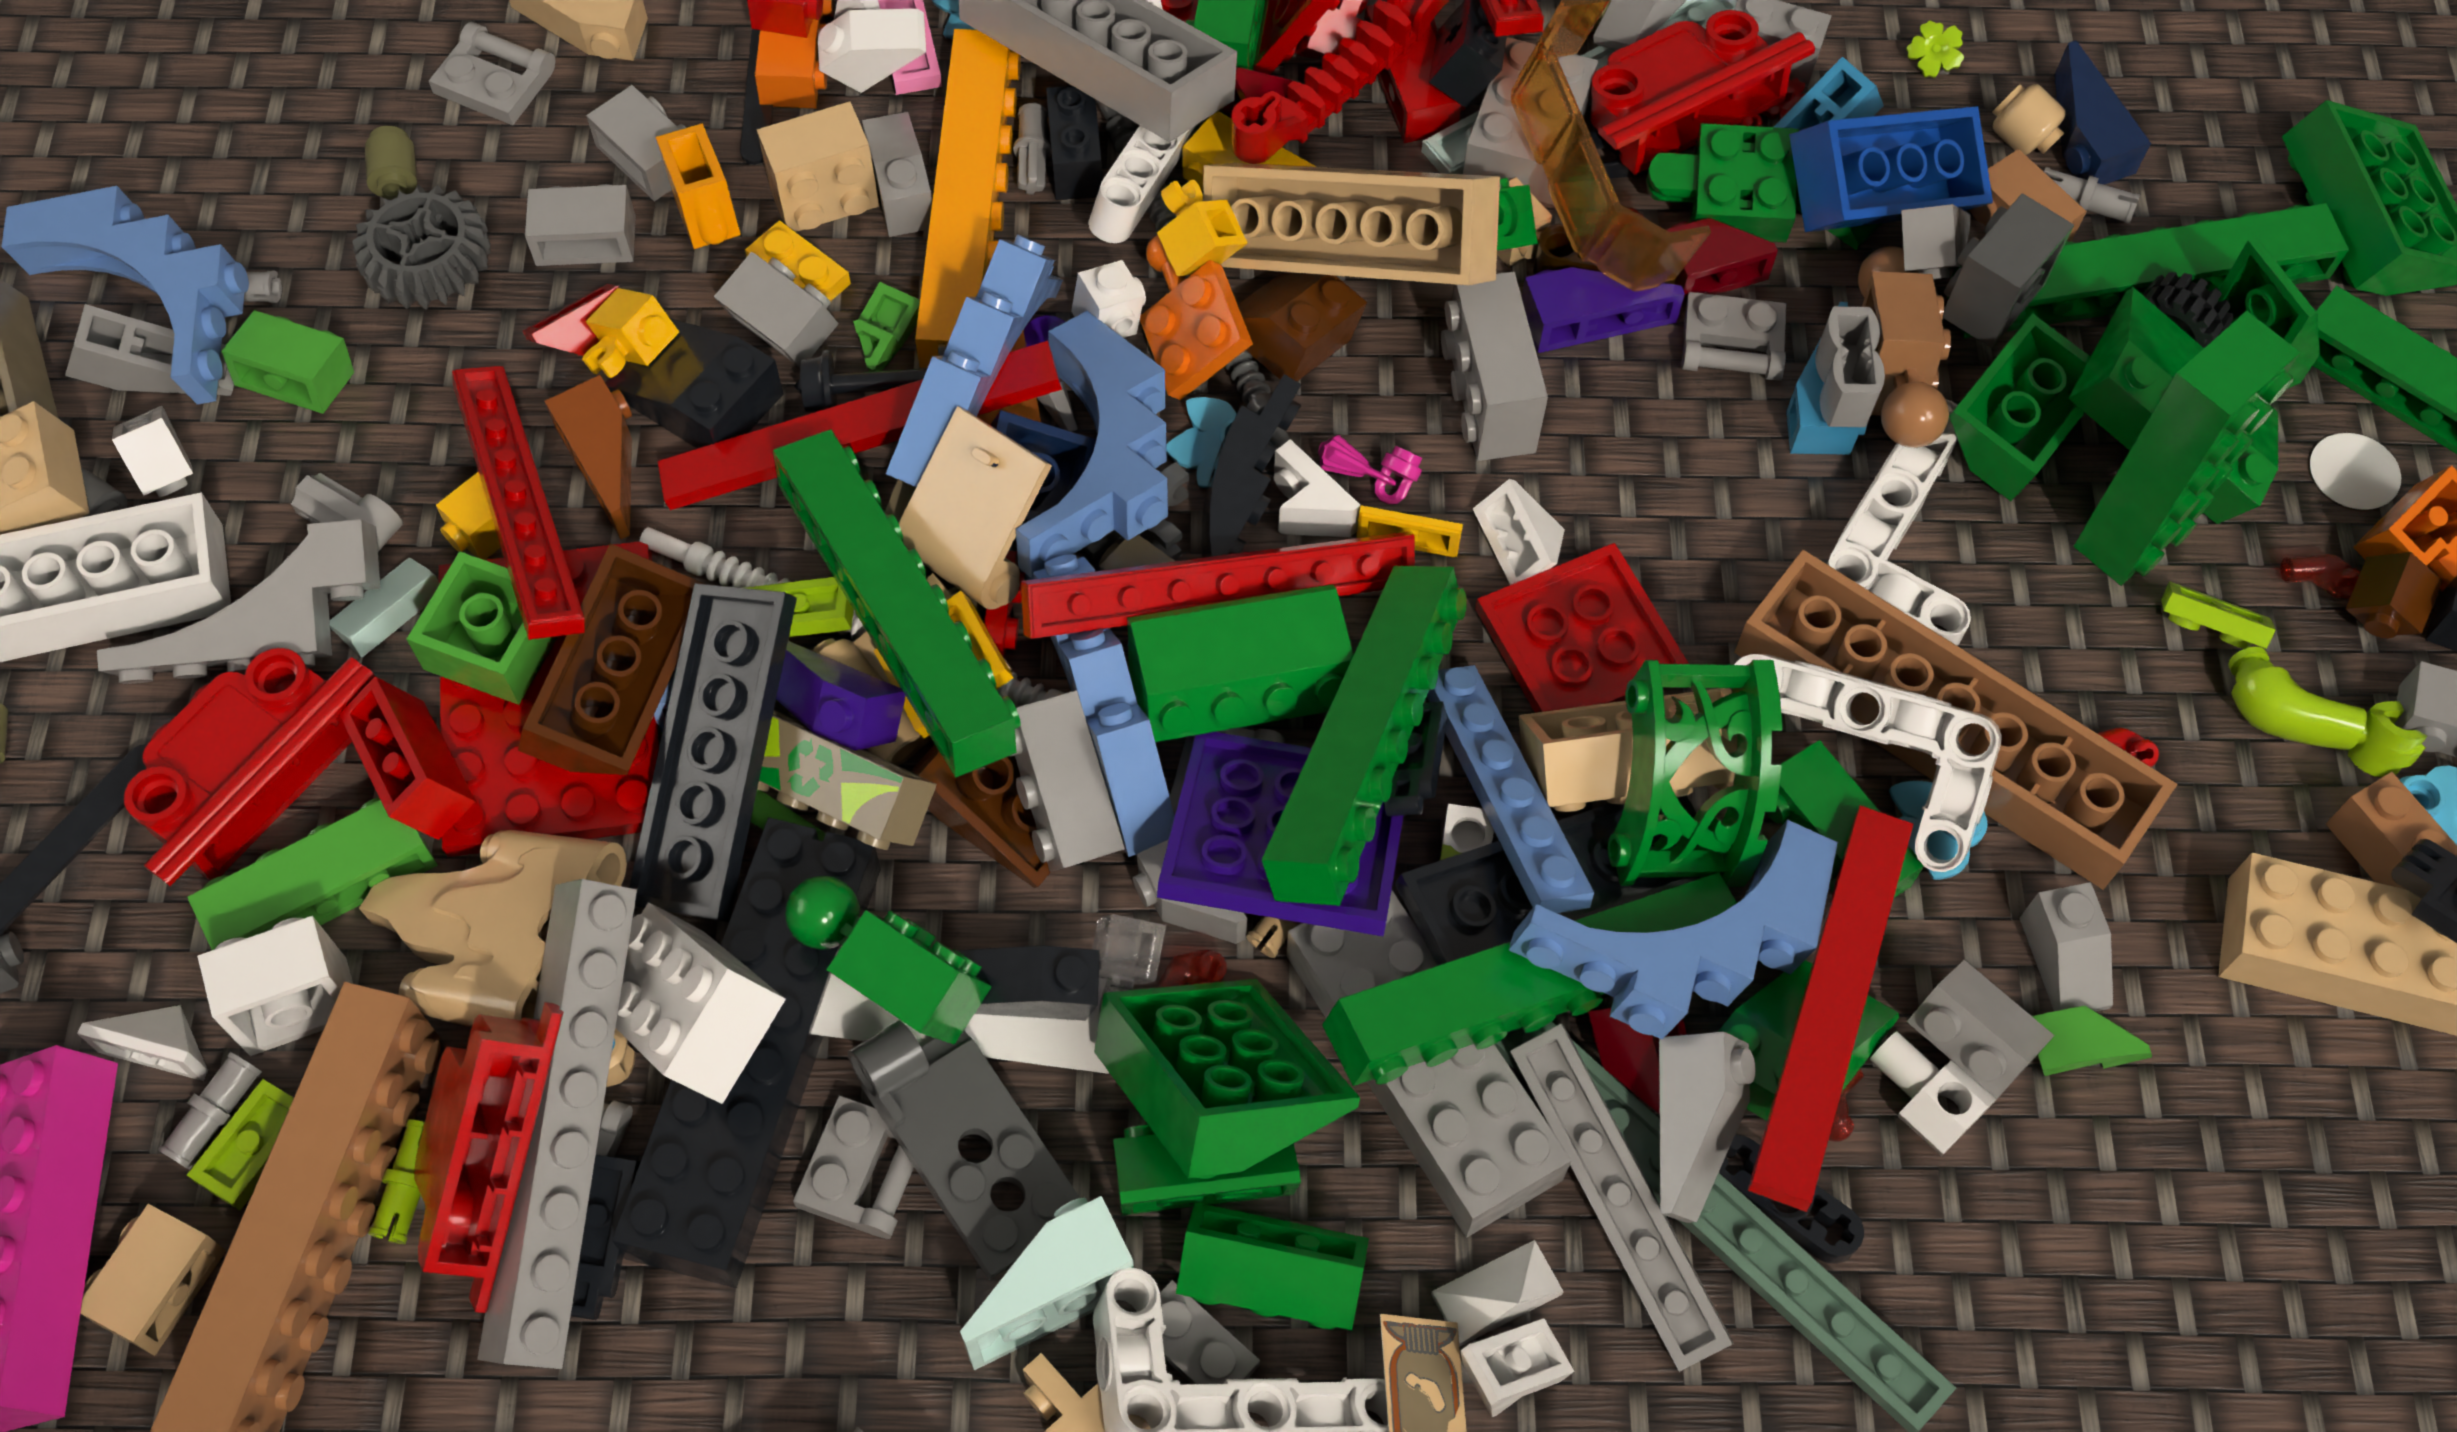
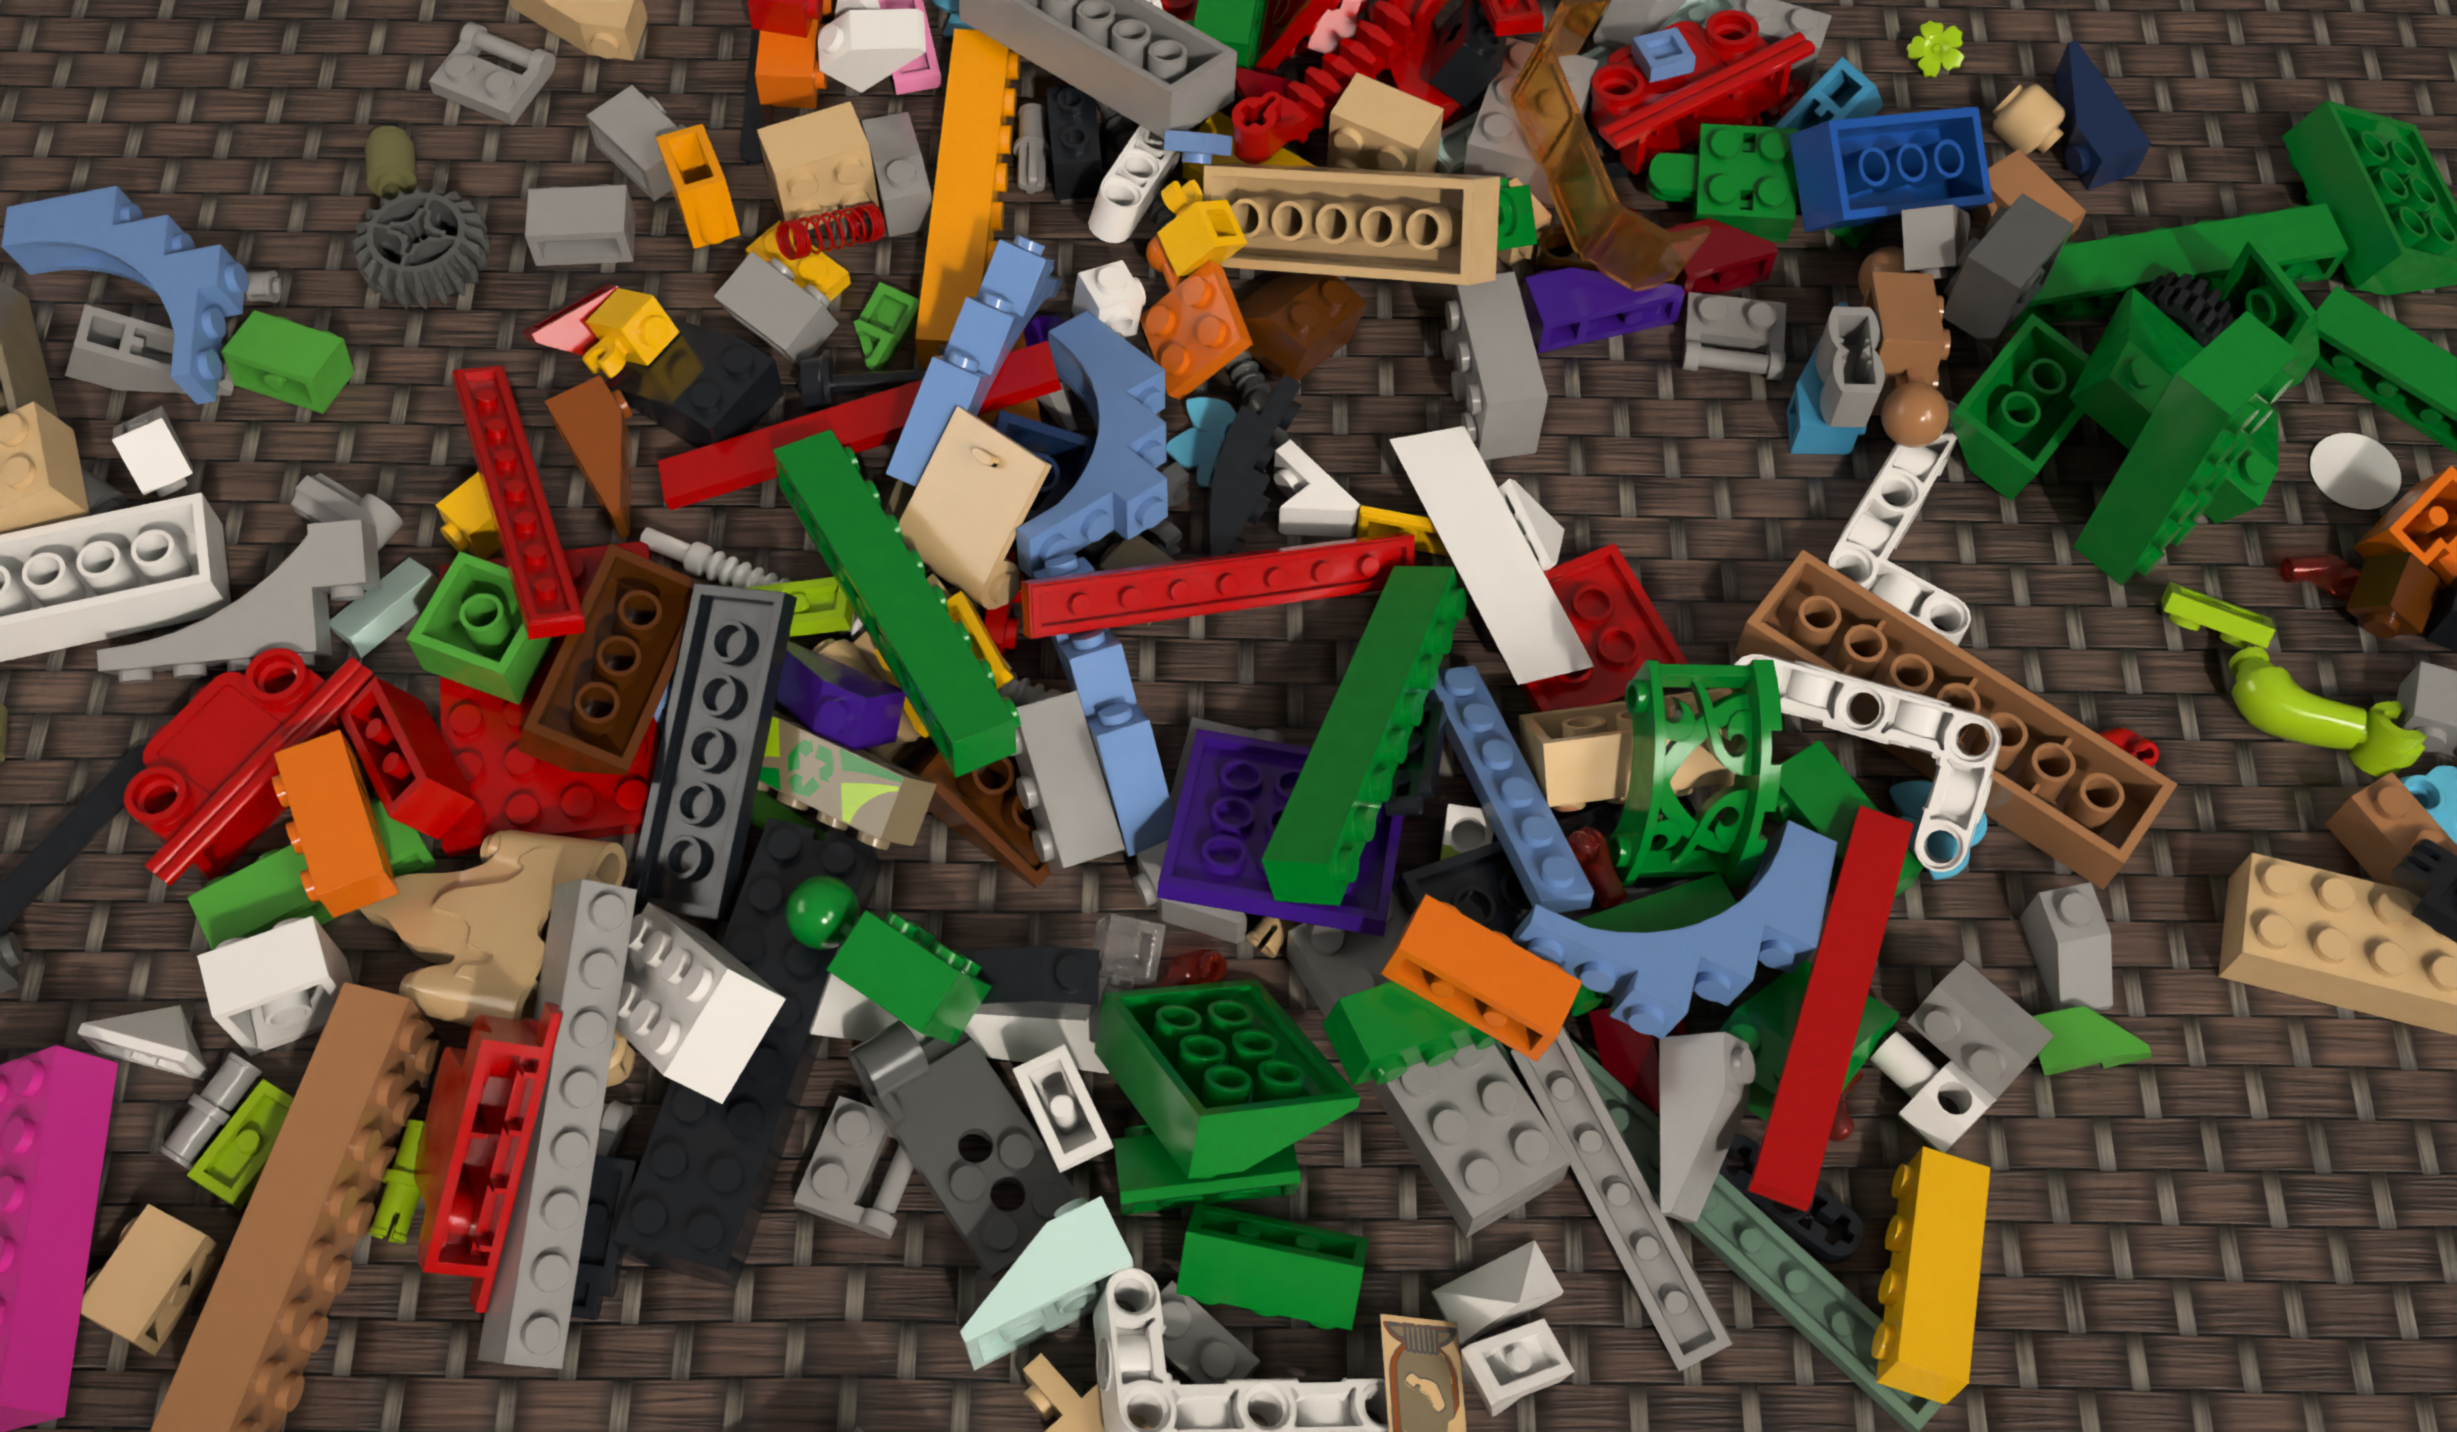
green slope [1127,584,1353,742] -> none
dark pink piece [1318,435,1422,504] -> none
light grey pin [2044,167,2140,224] -> none
none -> orange brick [272,730,400,918]
none -> red piece [776,203,885,261]
none -> white slope [1012,1044,1114,1173]
none -> medium blue plate [1164,130,1233,164]
none -> tan brick [1327,73,1444,173]
none -> orange brick [1381,894,1582,1062]
none -> white sticker [1389,426,1594,685]
none -> clear red arm [1567,827,1628,909]
none -> medium blue plate [1631,27,1696,83]
none -> yellow brick [1871,1146,1991,1405]

